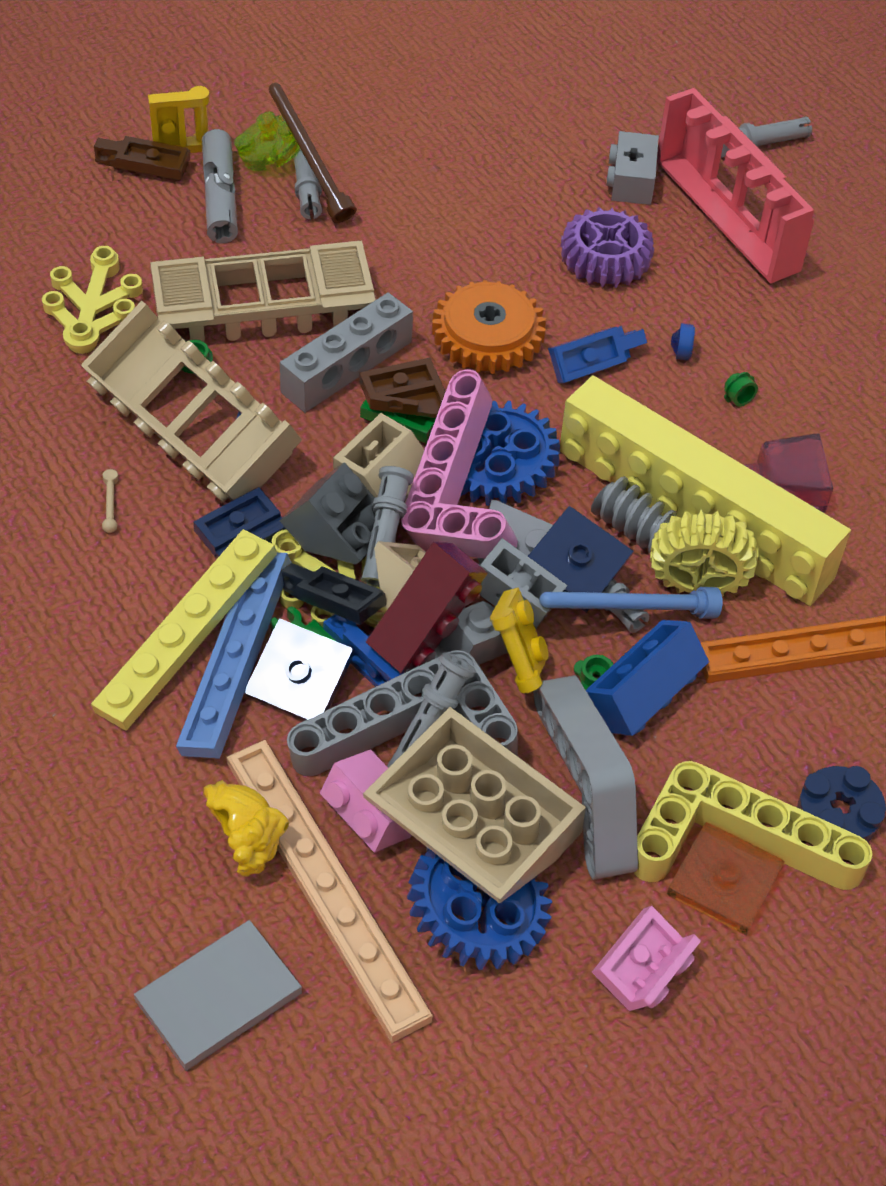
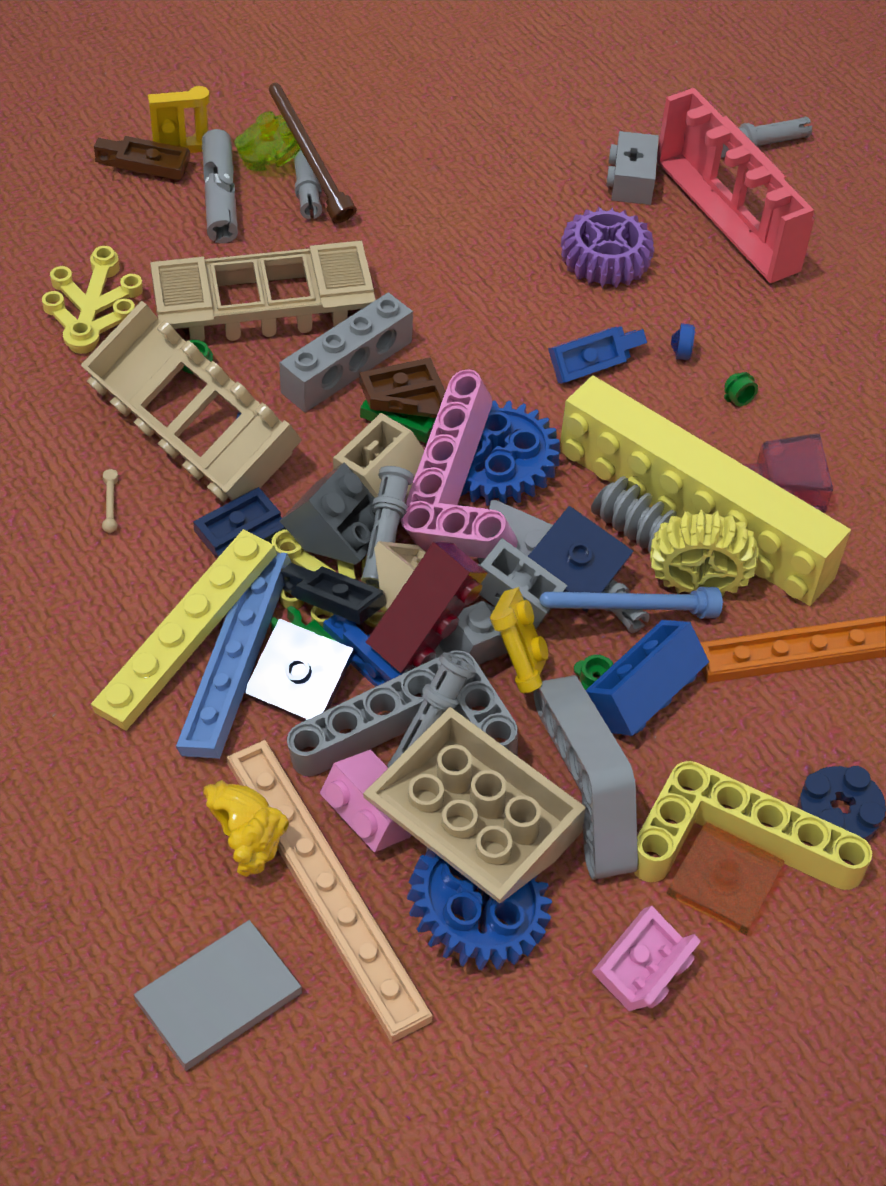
orange gear [432,280,546,374] -> none

